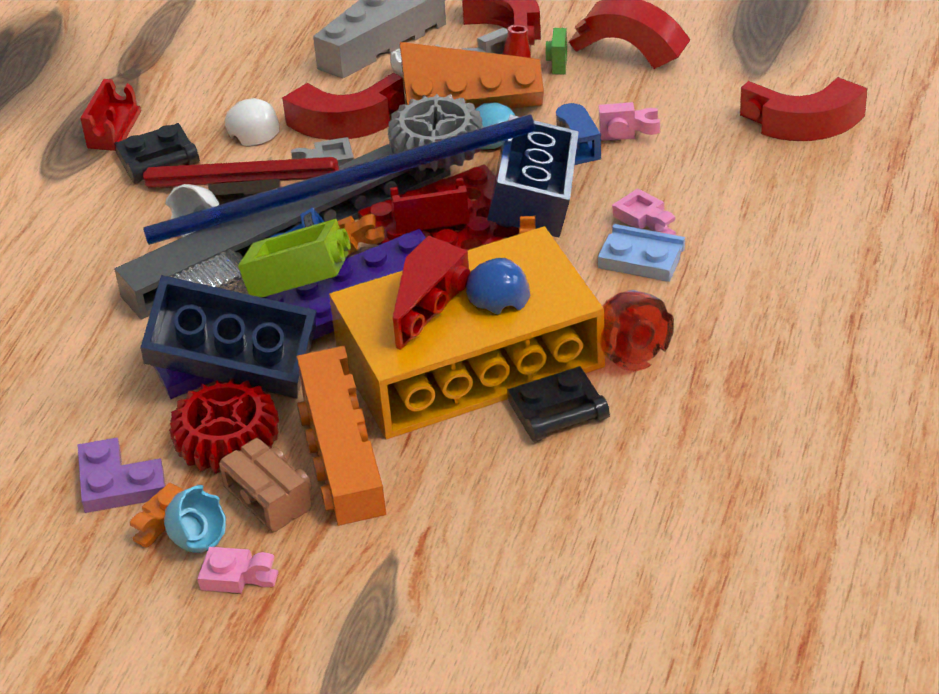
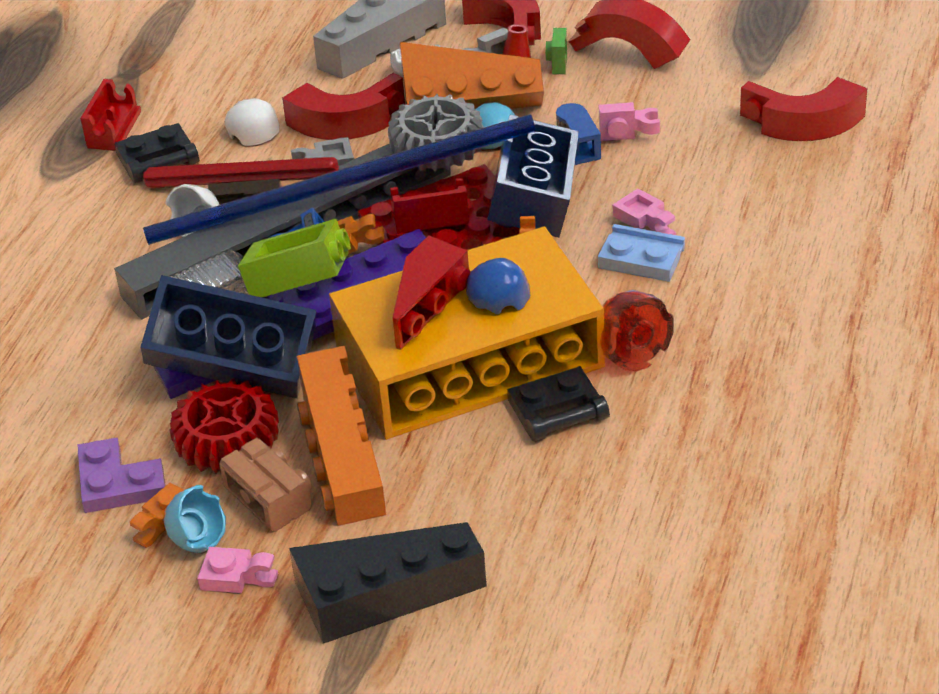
none -> black wedge [289,522,487,644]

